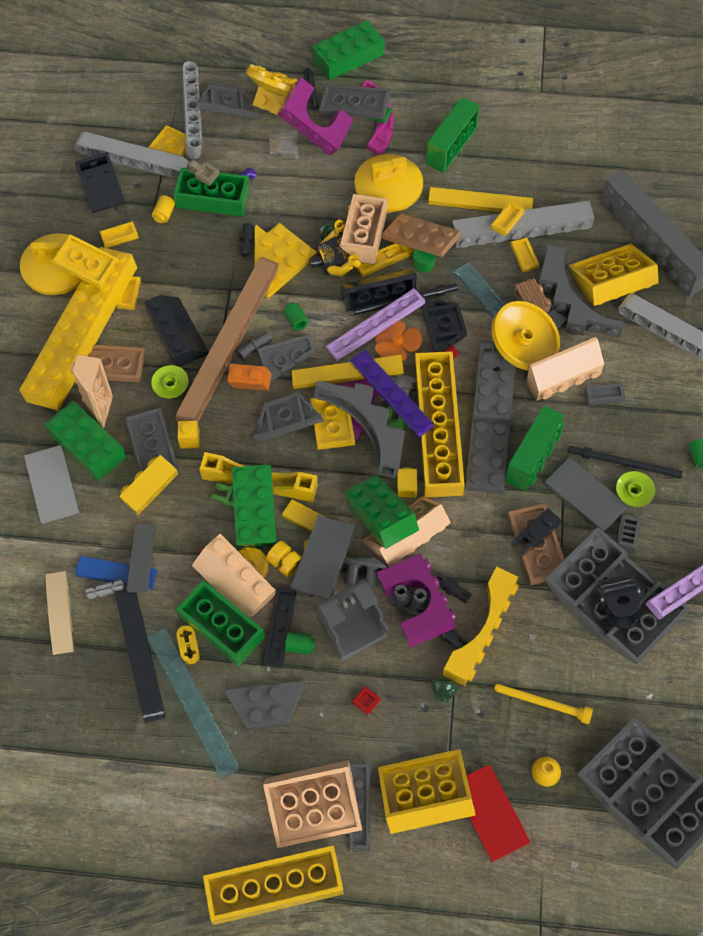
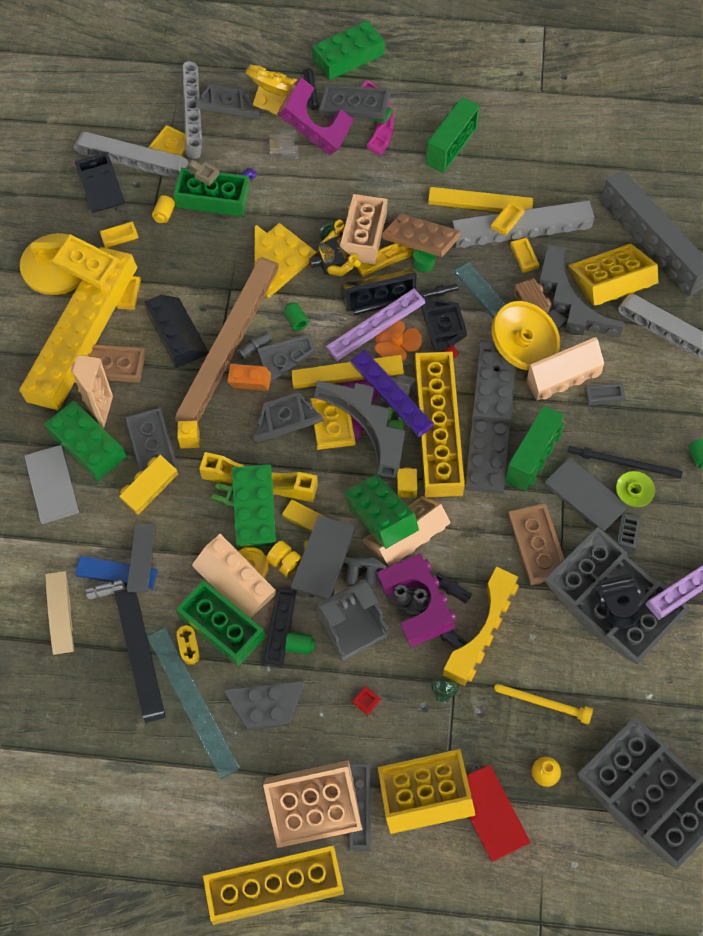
lime dish [151,365,189,399] -> none
black axle [239,223,254,257] -> none
yellow bracket [354,154,423,213] -> none
black hinge [511,508,562,556] -> none

